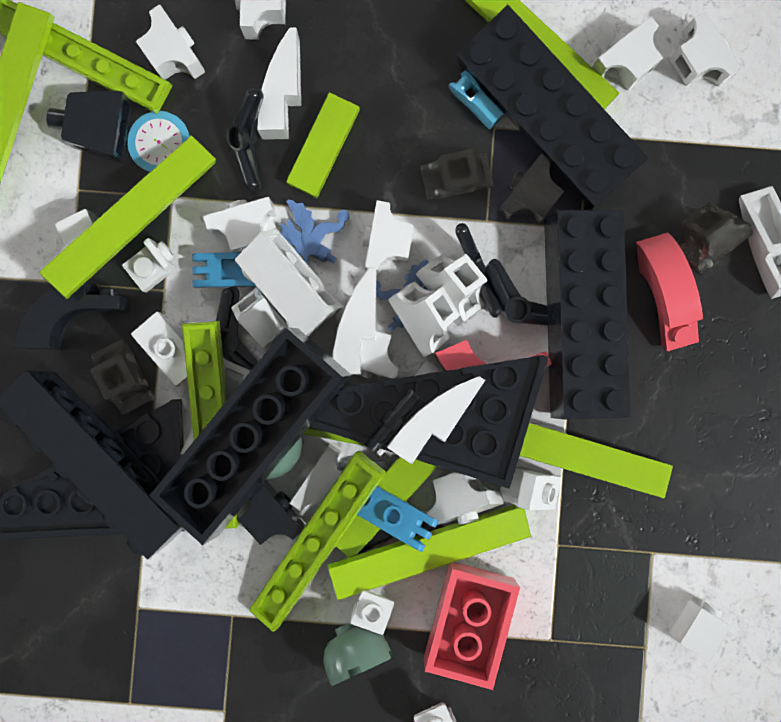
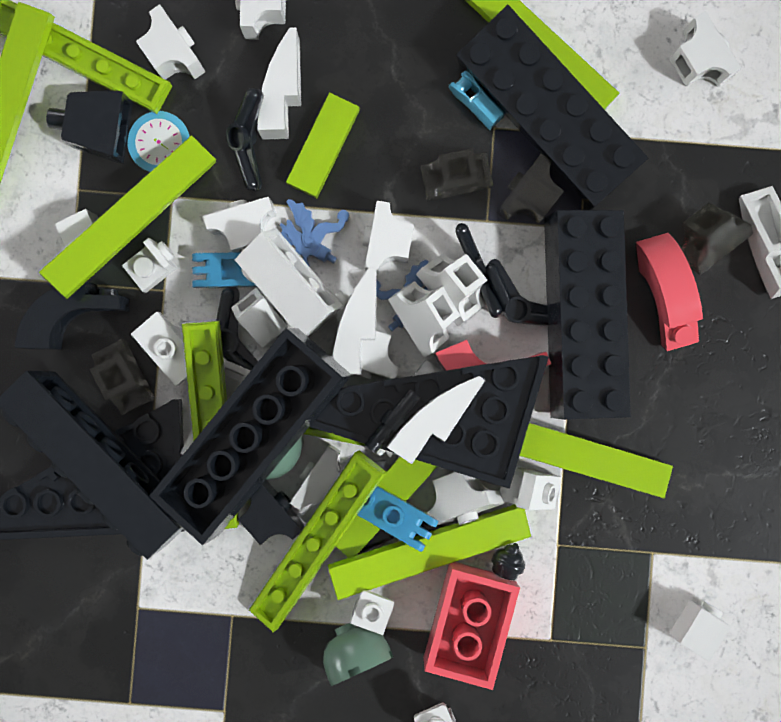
white brick [592,16,663,90] -> none
none -> black plate [491,543,526,580]

